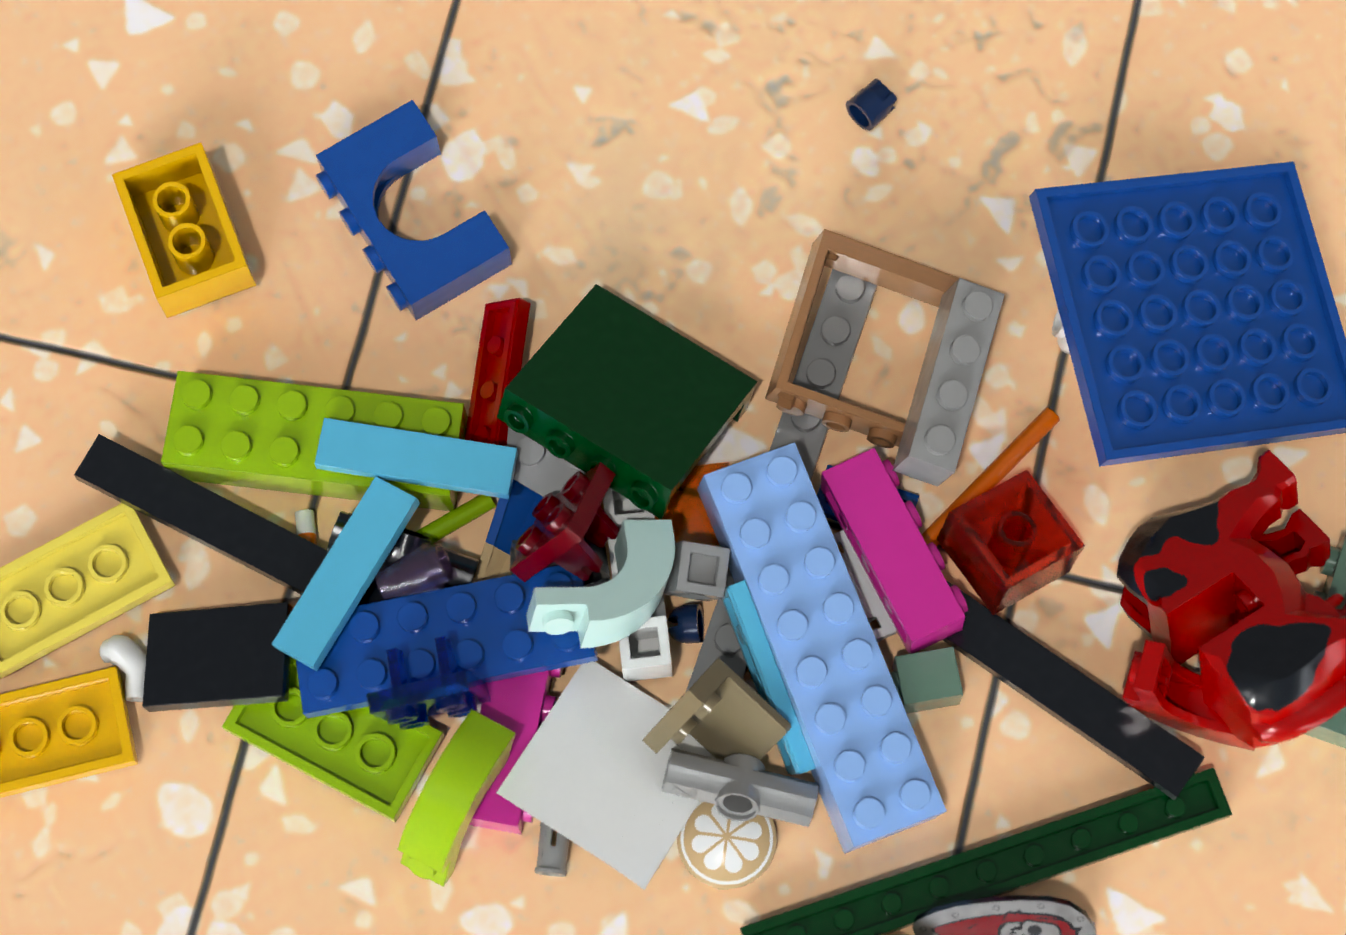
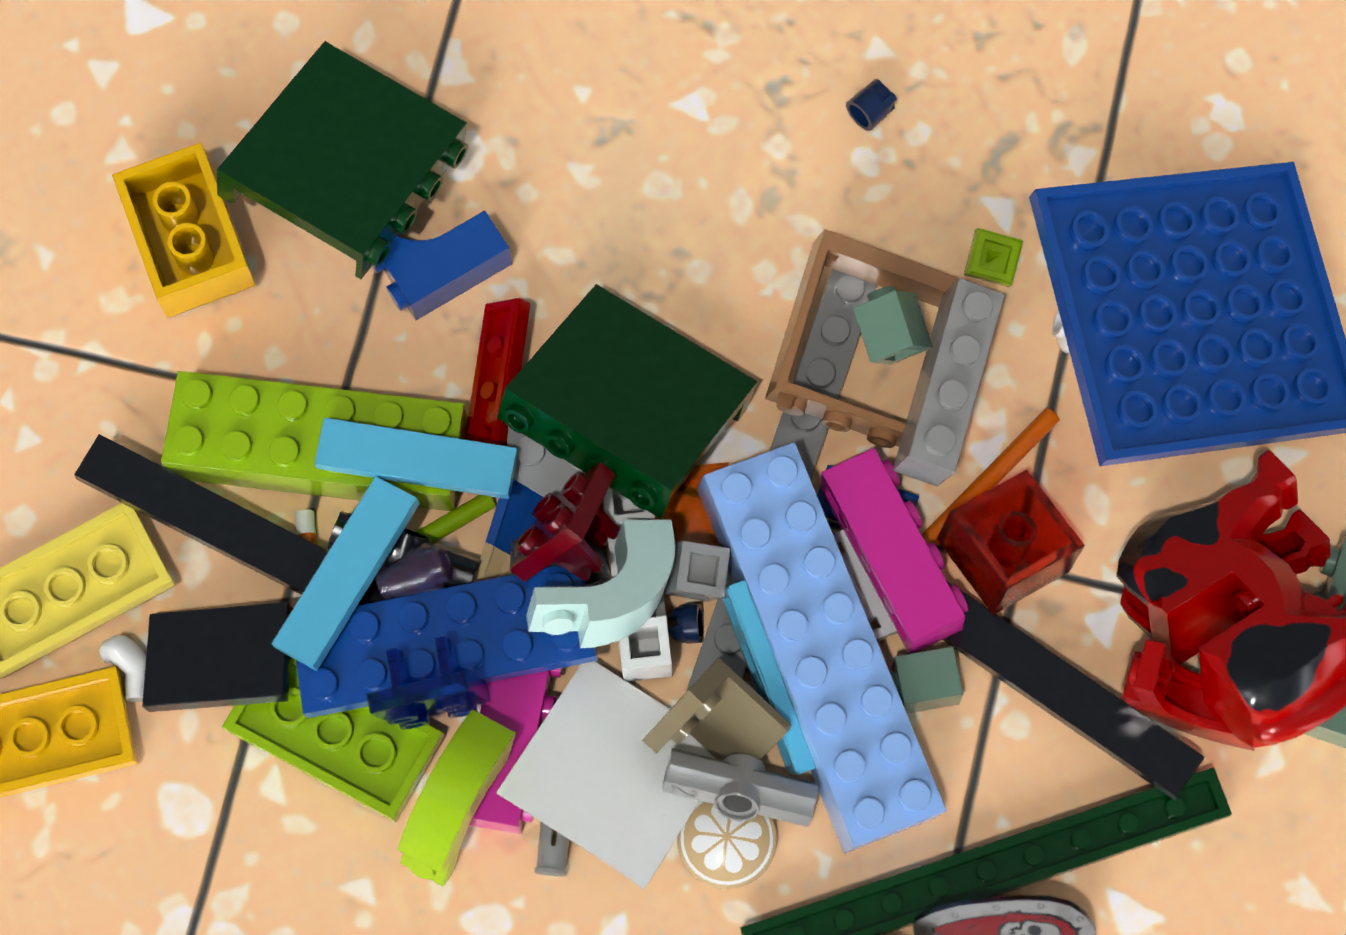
none -> dark green panel [217,41,468,280]
none -> sand green brick [853,286,933,365]
none -> lime tile [963,228,1023,287]

